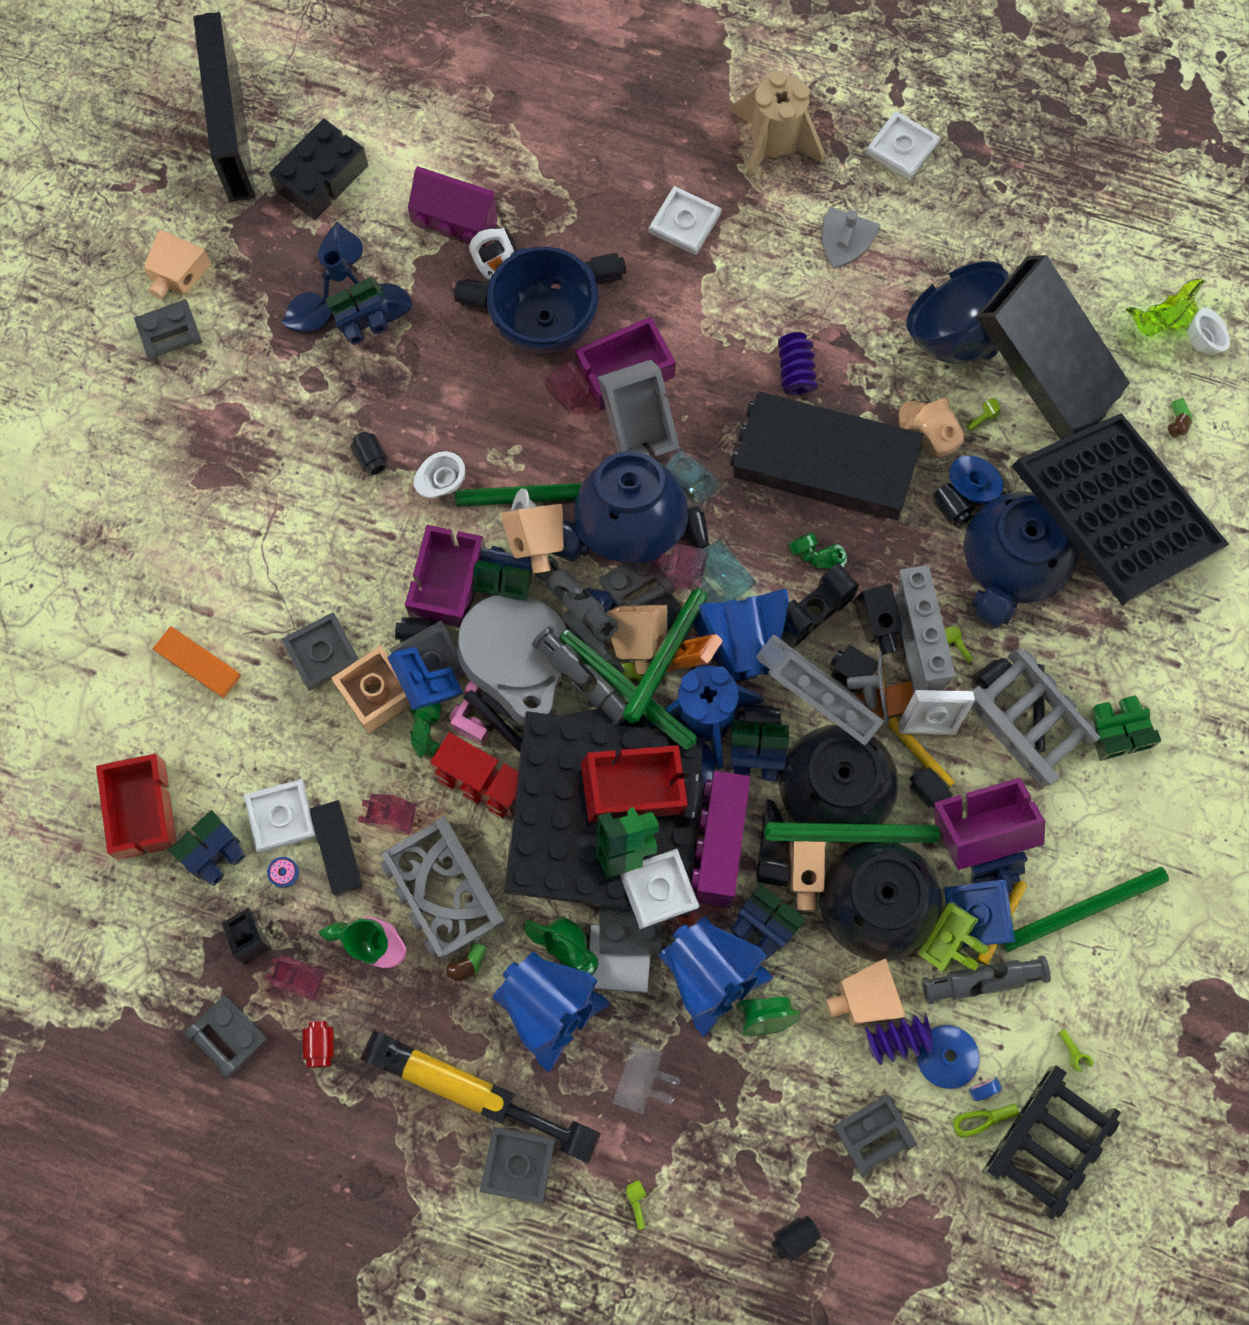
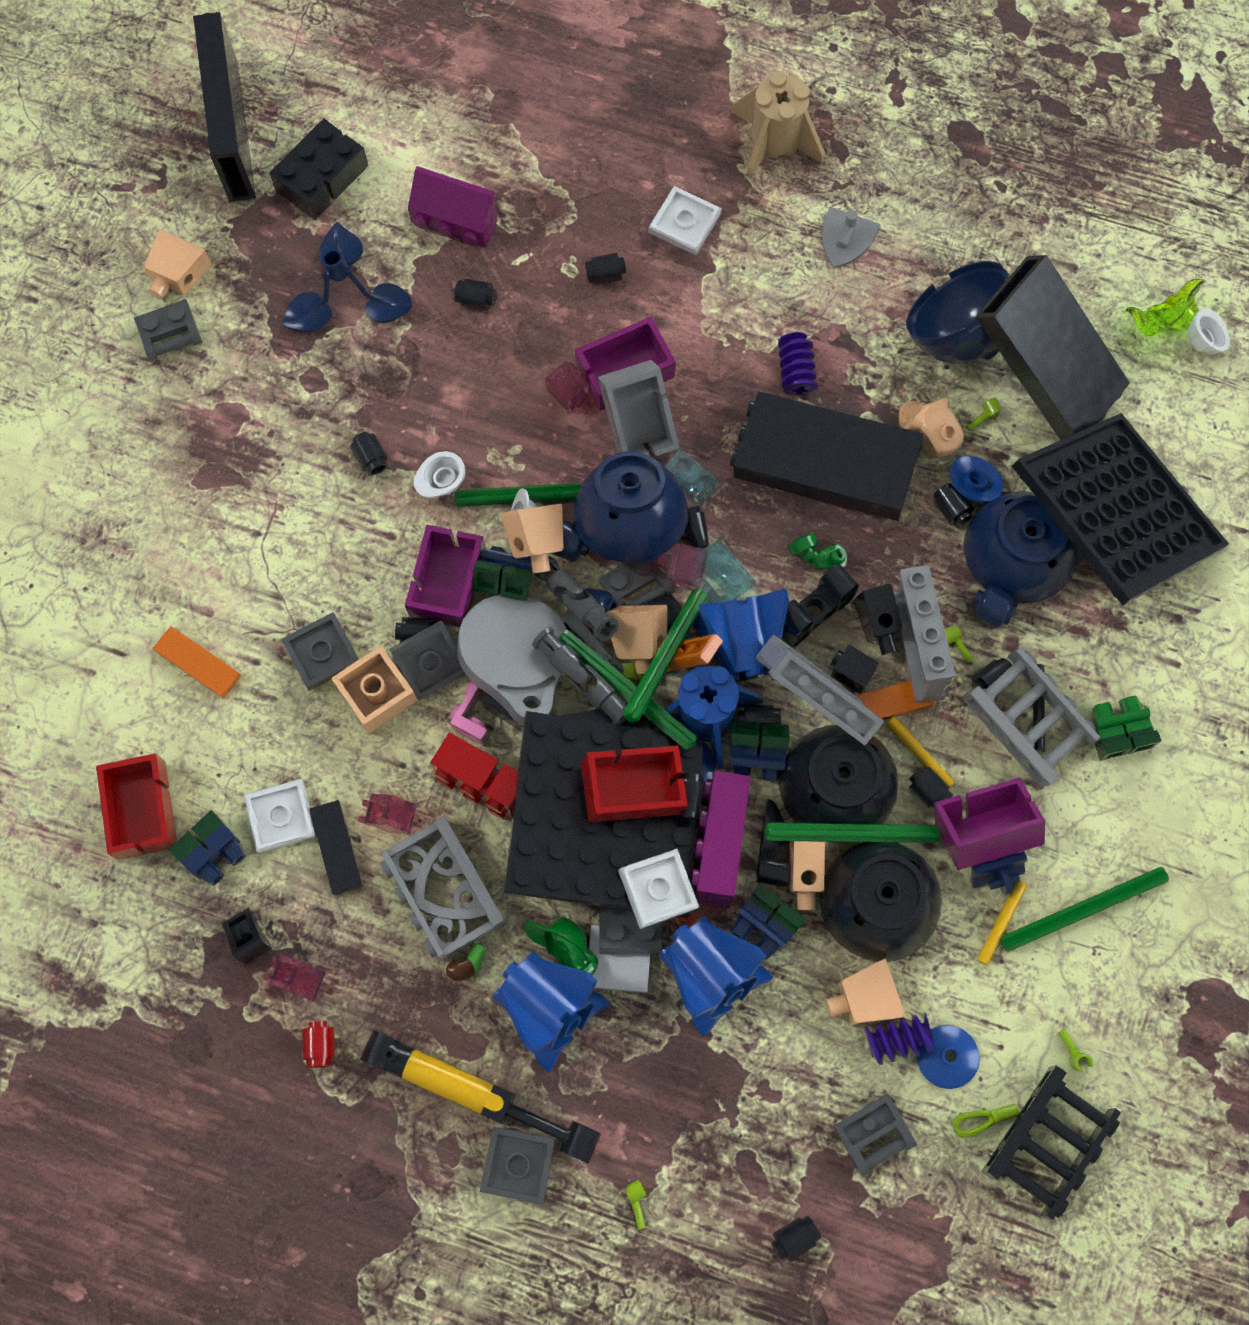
dark grey plate [184,995,269,1080] -> none
tile [267,857,299,888] -> none
green hair [318,916,406,968] -> none
dark blue hips [325,277,391,345] -> none
blue plate [387,647,463,710] -> none
green arm [410,703,442,759] -> none
black bar [463,689,522,753] -> none
white piece [469,228,518,281] -> none
dark blue piece [487,246,599,354] -> none
hips [596,807,659,878] -> none
clear hinge [613,1043,680,1114] -> none
green hat [736,996,800,1036] -> none
light grey shield [847,651,889,726] -> none
white tile [865,111,940,180] -> none
white tile [898,690,975,735] -> none
lime hinge [918,902,989,972] -> none
dark grey piece [922,955,1051,1005] -> none
blue plate [944,880,1015,948] -> none
blue tile [968,1077,1002,1101] -> none
reddish brown arm [1167,398,1193,438] -> none

